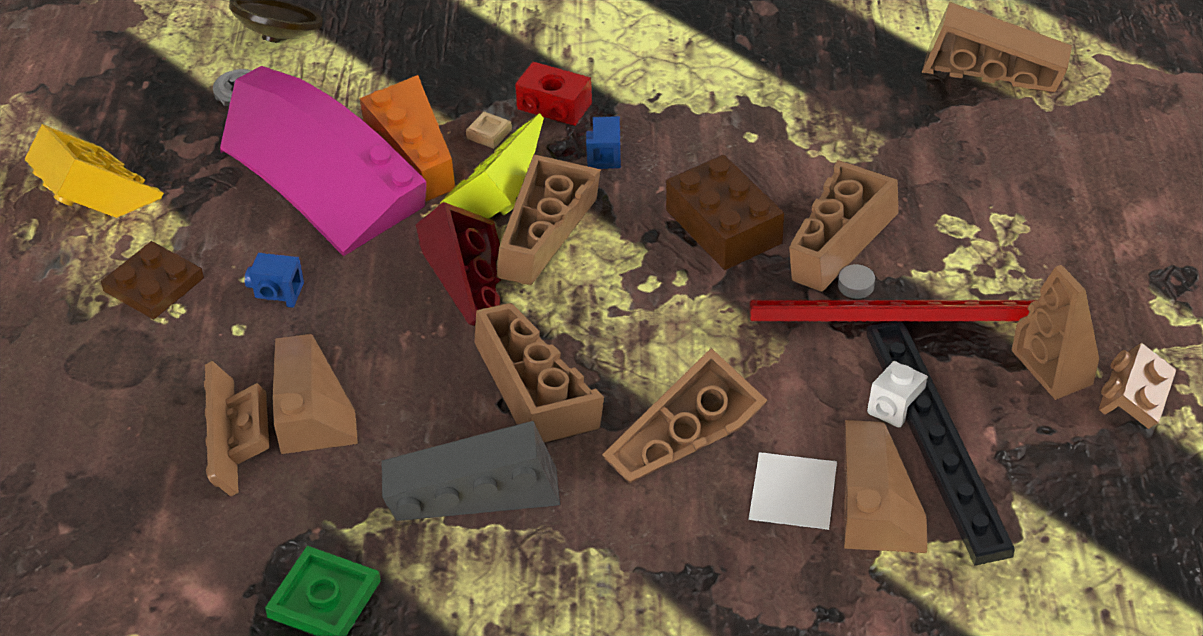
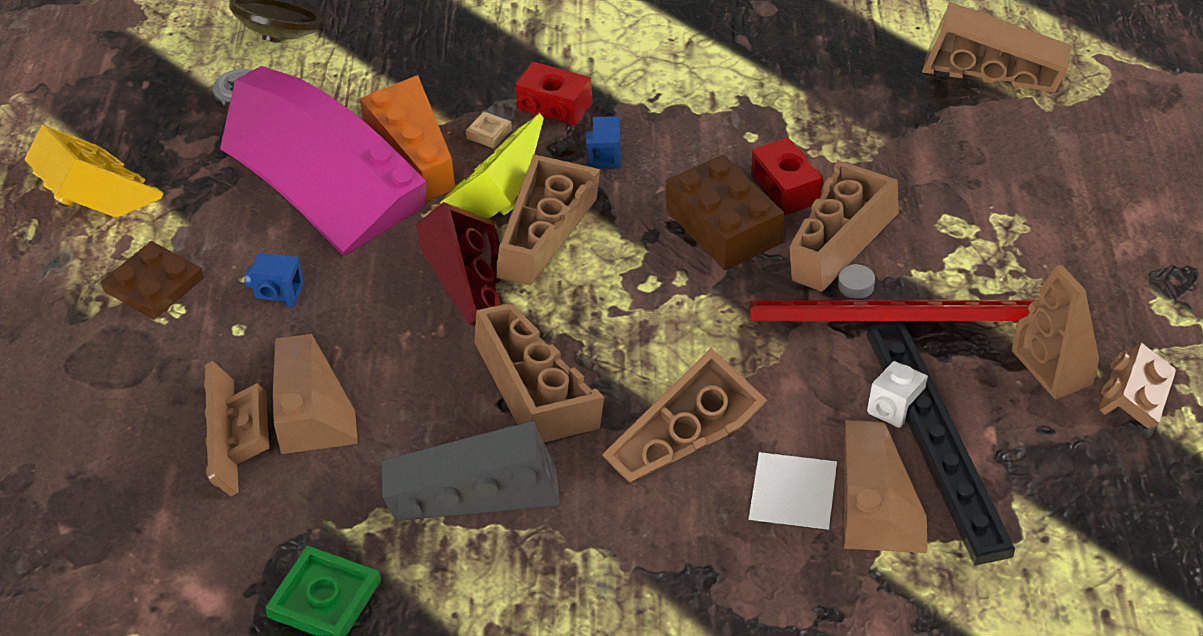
none -> red brick [751,137,824,216]

